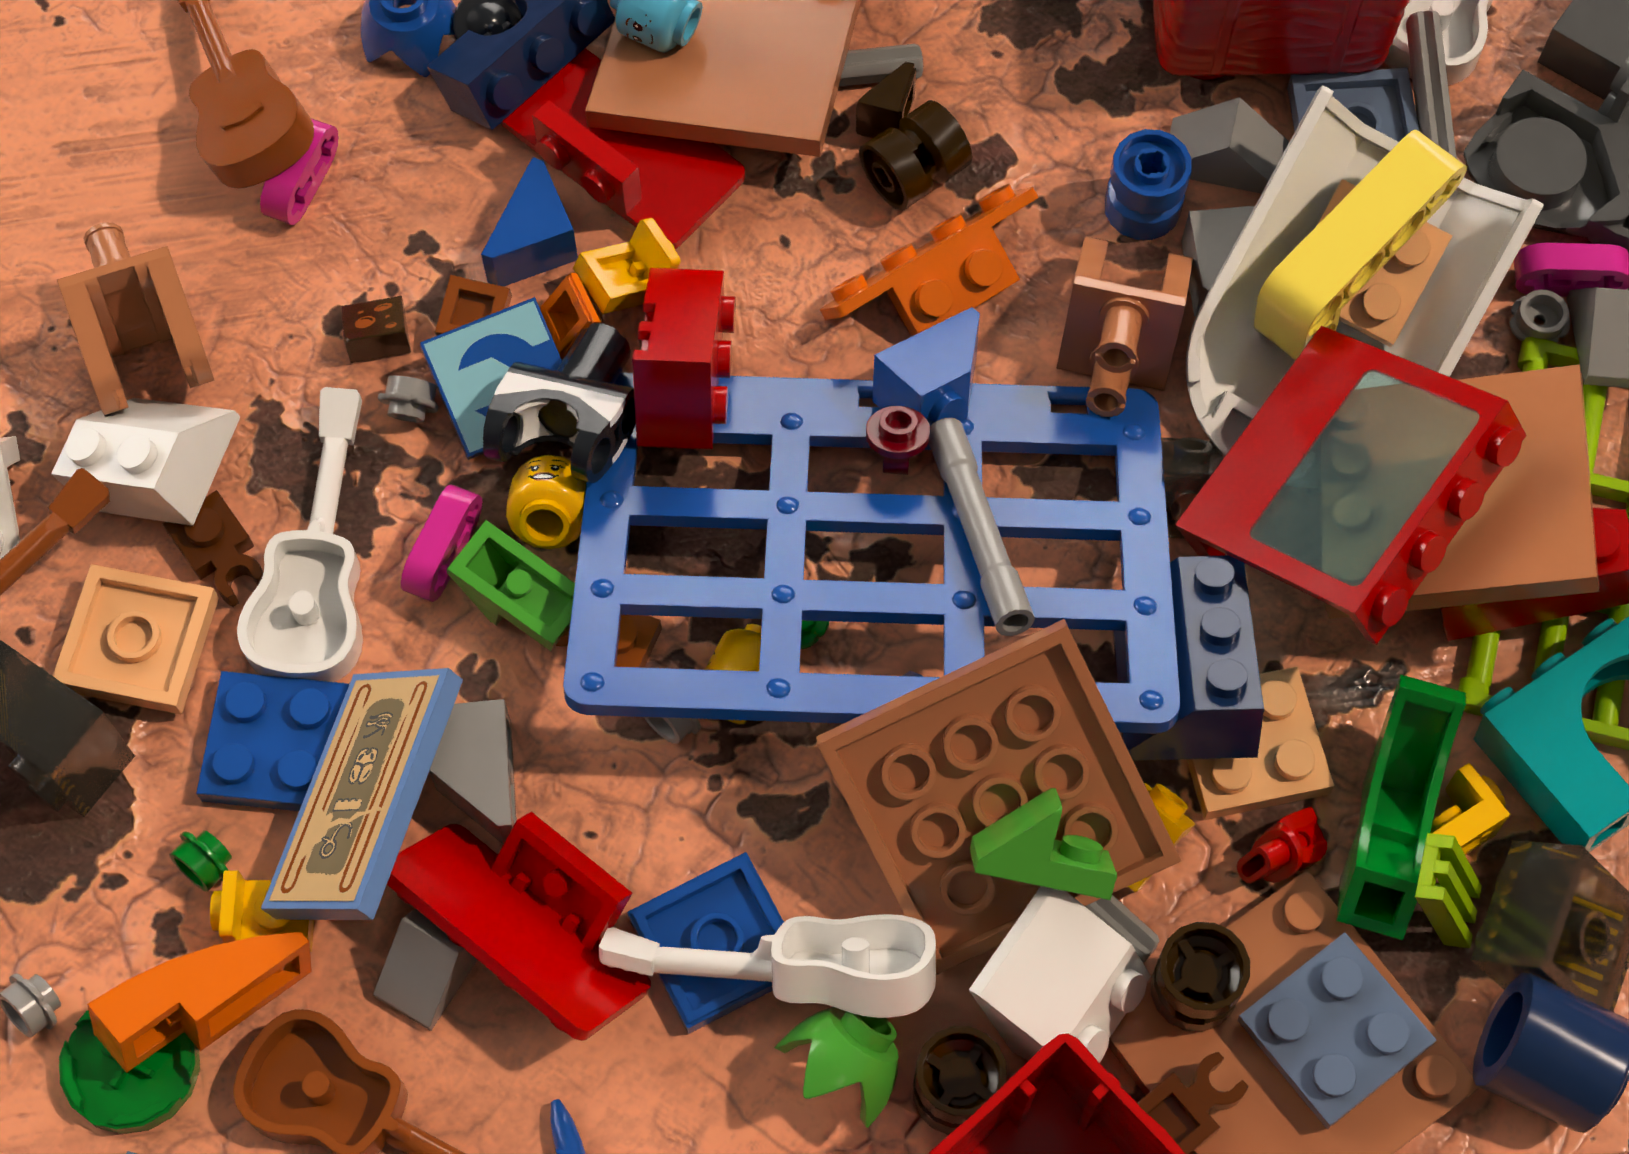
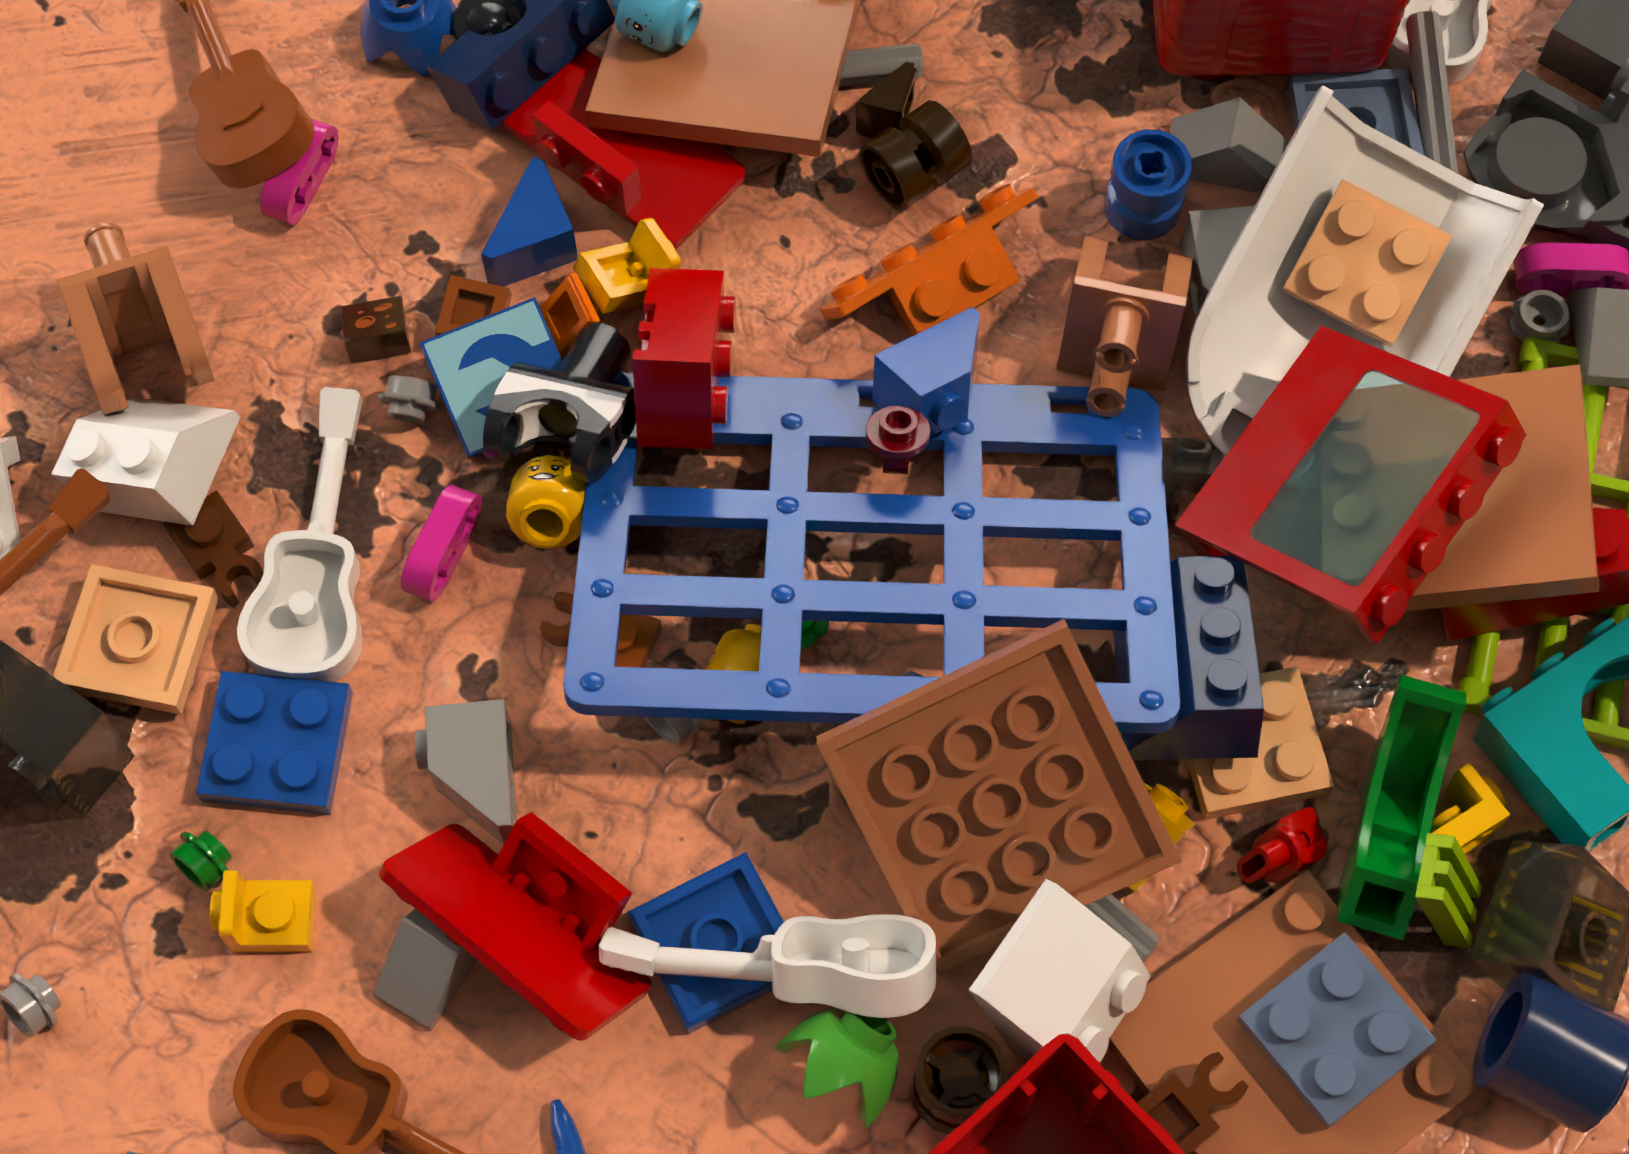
green tile [59,1010,200,1134] -> none
orange slope [87,932,312,1073] -> none
tile [261,668,463,920] -> none
bright green slope [447,520,575,651] -> none
light grey piece [929,418,1035,636] -> none
bright green slope [969,788,1117,900] -> none
dark brown wheel [1151,922,1250,1032] -> none
light yellow beam [1254,130,1467,361] -> none

